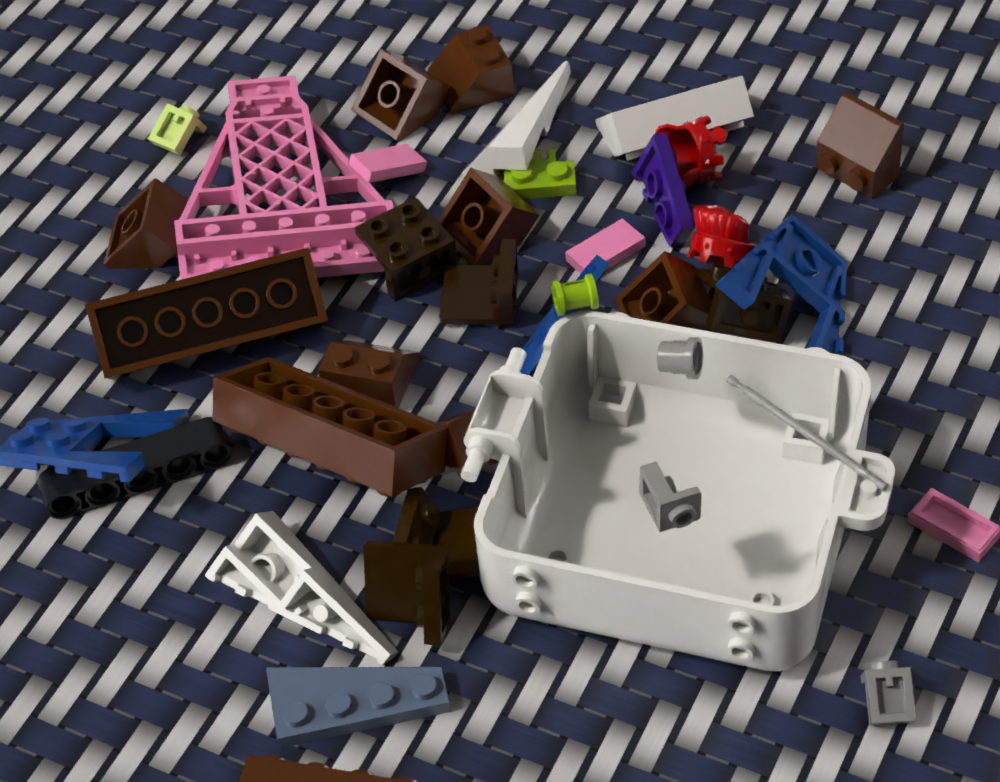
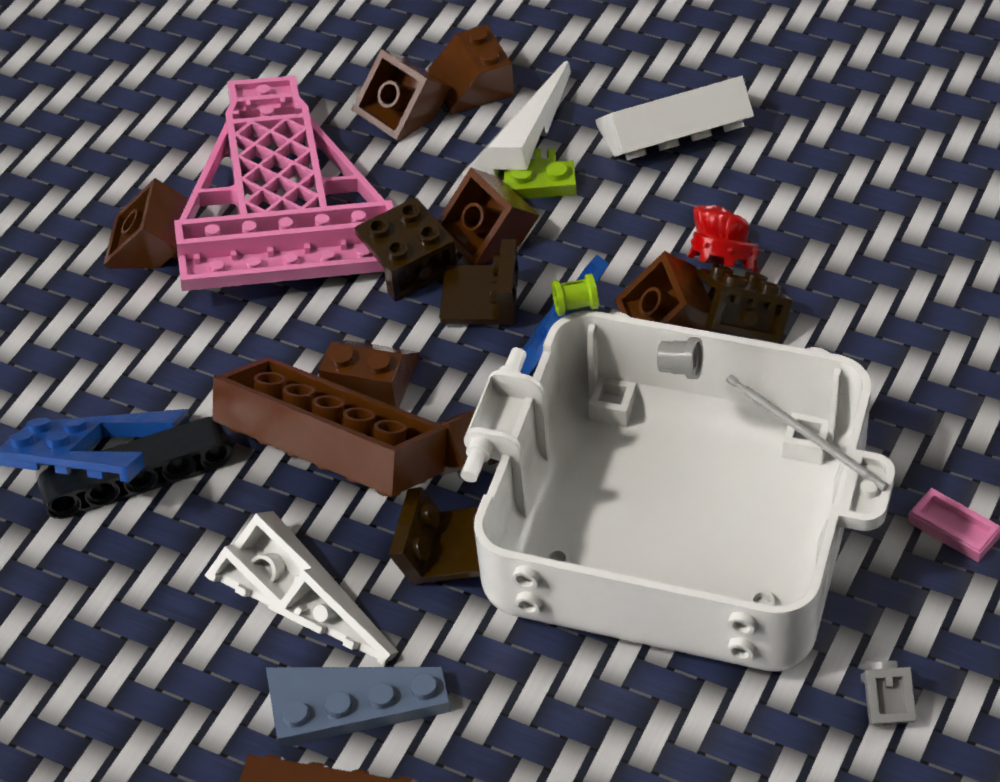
reddish brown brick [85,247,328,378] -> none
yellowish green bracket [148,104,207,155] -> none
bright pink tile [349,144,427,183] -> none
dark brown bracket [363,541,450,646] -> none
bright pink tile [565,218,646,274] -> none
dark purple wing [631,133,695,247] -> none
light grey bracket [639,461,702,532] -> none
red hair [655,116,728,189] -> none
blue wing [715,214,847,355] -> none
slope [816,92,904,199] -> none

